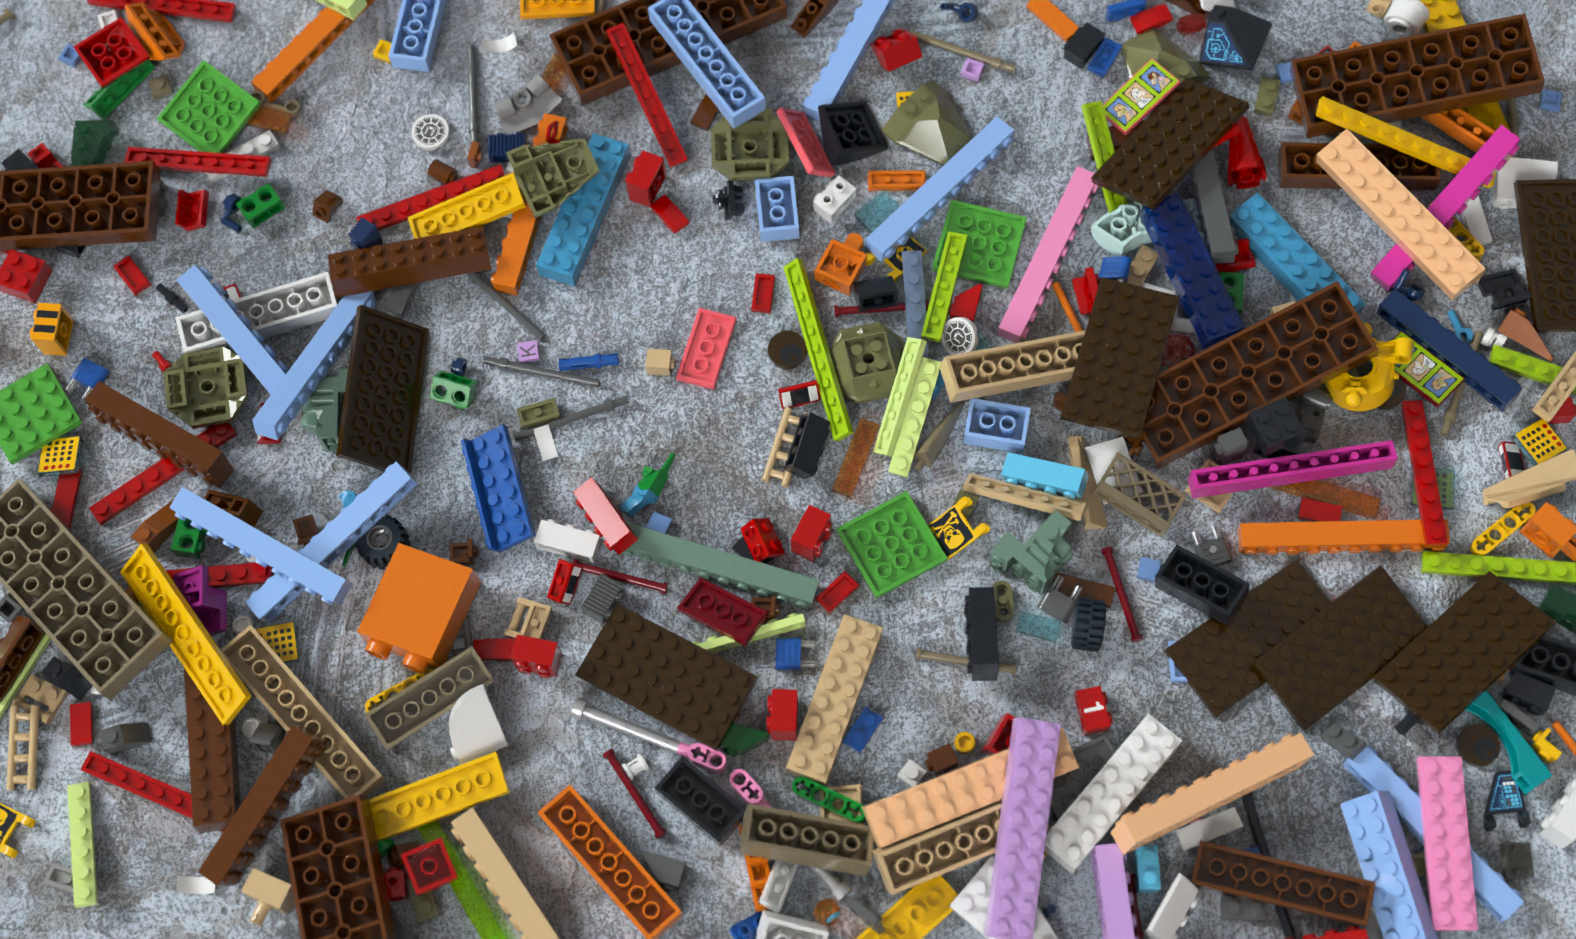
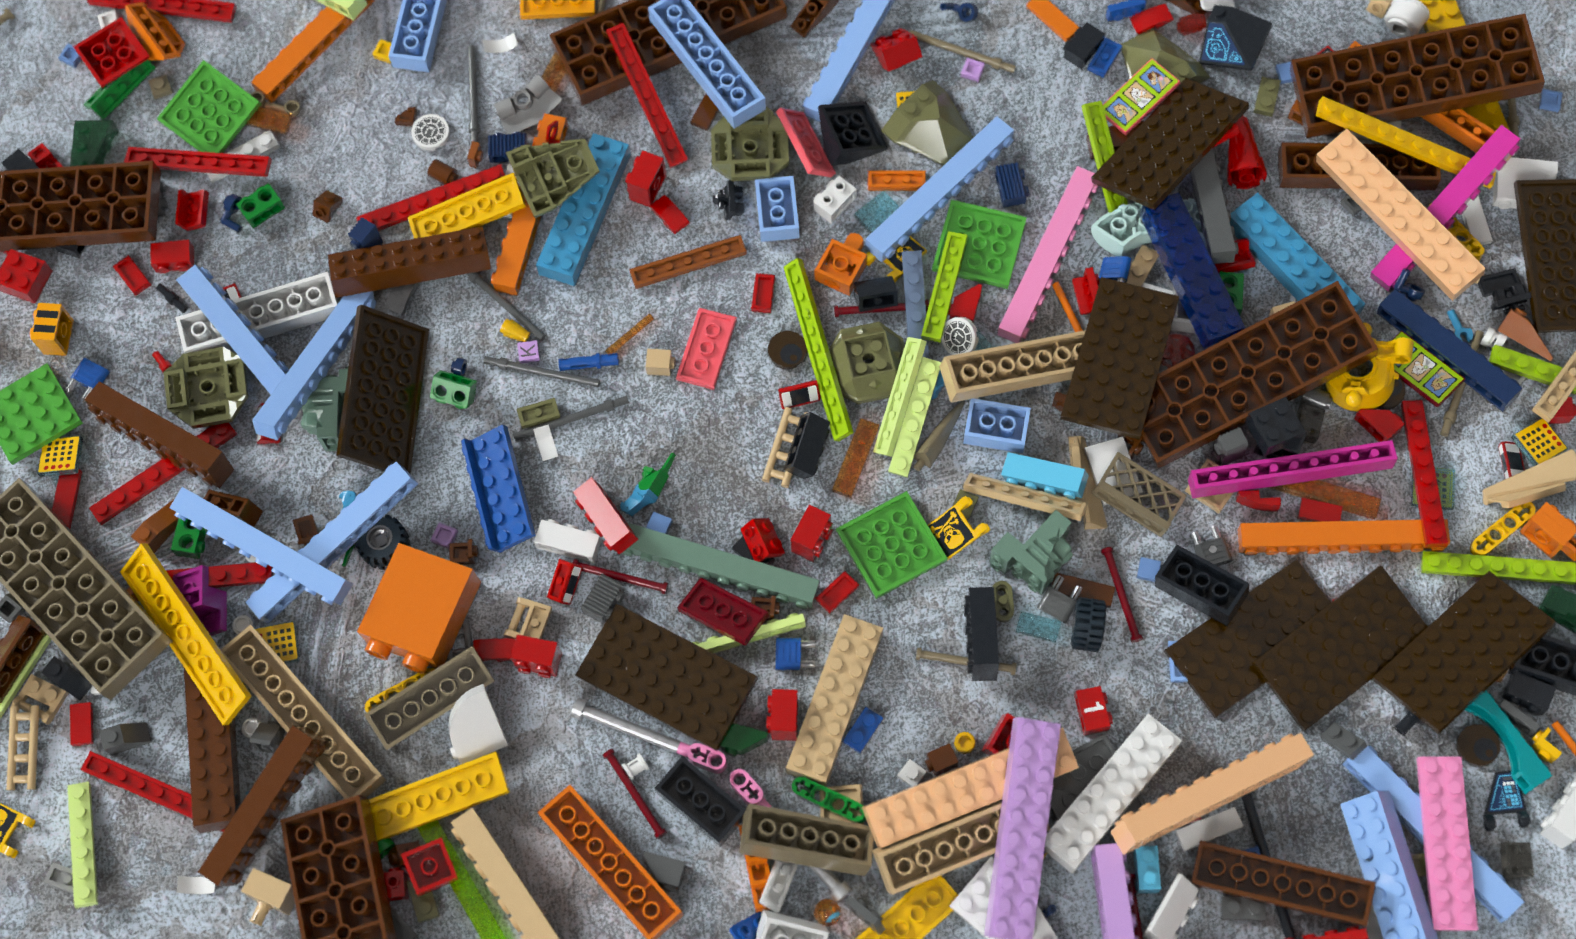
none -> red brick [150,240,195,273]
none -> reddish brown tile [395,107,417,126]
none -> lavender tile [430,523,458,549]
none -> yellow cone [500,318,530,342]
none -> clear orange bar [605,314,654,354]
none -> dark orange plate [629,235,747,289]
none -> dark blue brick [995,162,1029,208]
none -> red slope [1235,490,1281,512]
none -> dark grey plate [1340,195,1362,216]
none -> red slope [1354,409,1404,442]

